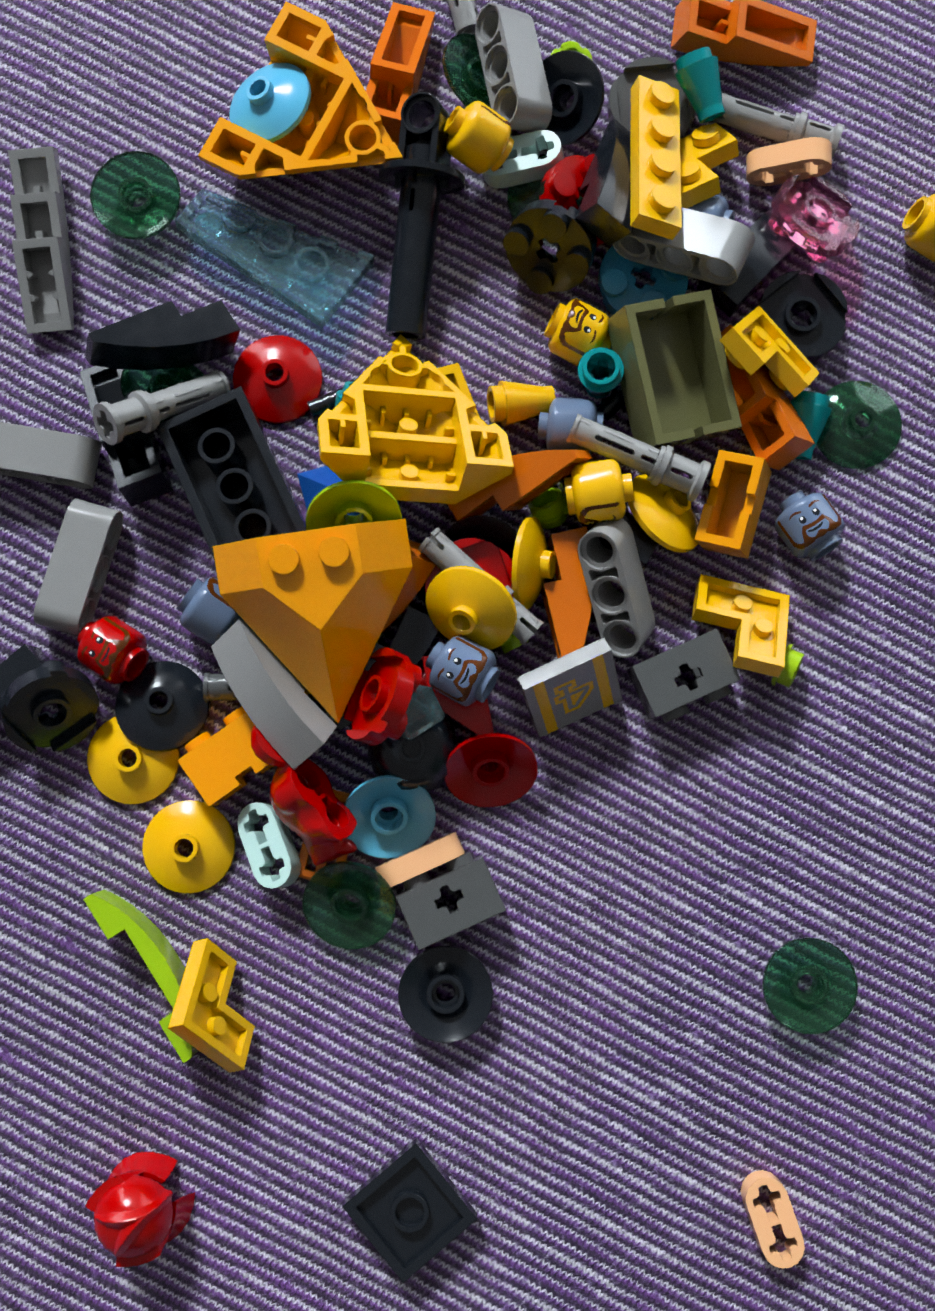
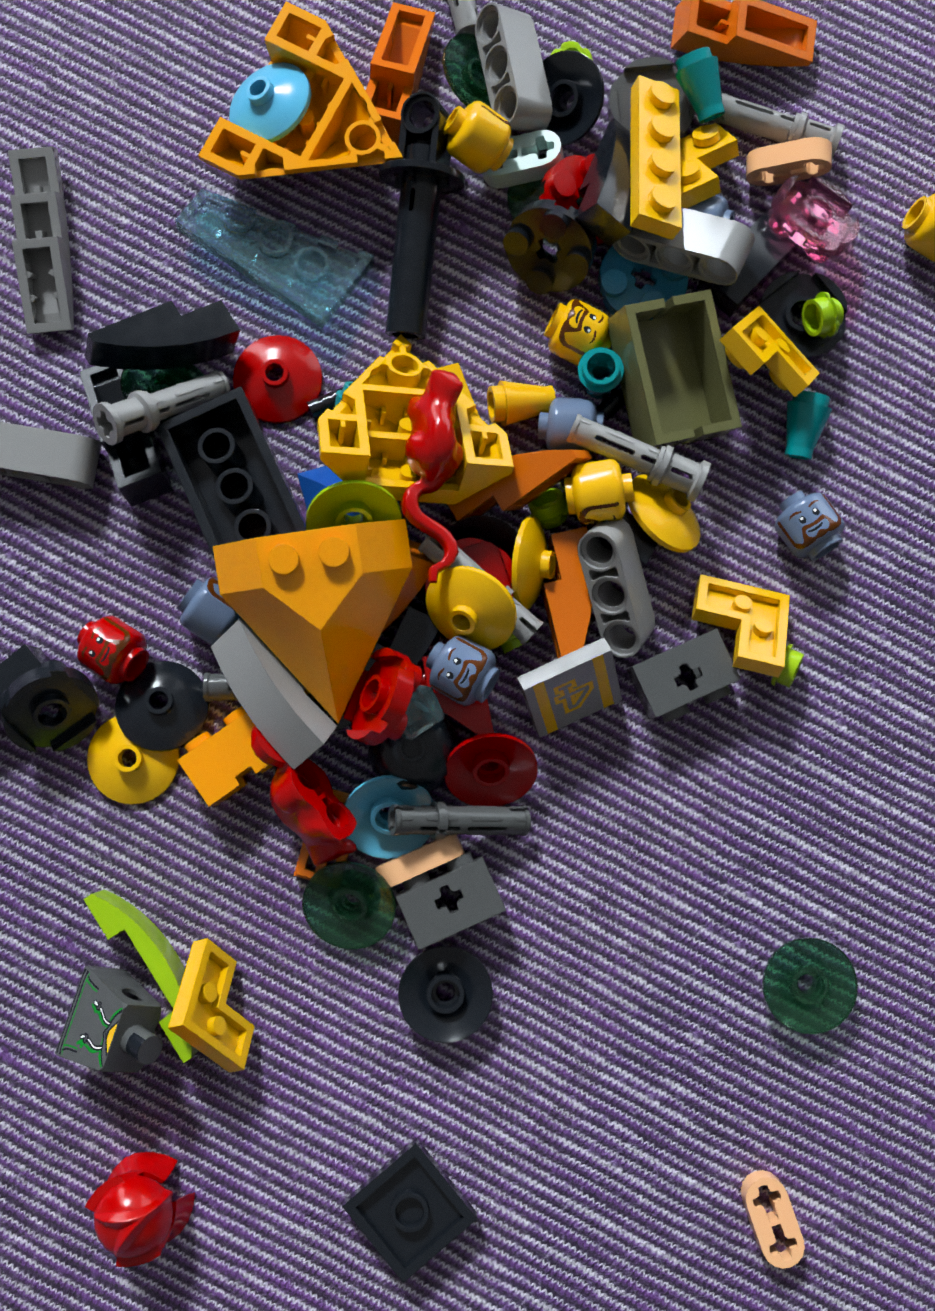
light grey beam [34,498,123,637] -> none
clear green dish [90,151,181,240] -> none
yellow dish [142,800,235,893] -> none
light aqua beam [237,802,301,889] -> none
light orange brick [694,450,772,559] -> none
orange slope [721,325,815,470] -> none
clear green dish [816,381,902,469] -> none
none -> dark grey torso [55,966,163,1073]
none -> dark grey pin [388,801,531,839]
none -> red animal [401,369,464,583]
none -> lime plate [802,292,844,338]

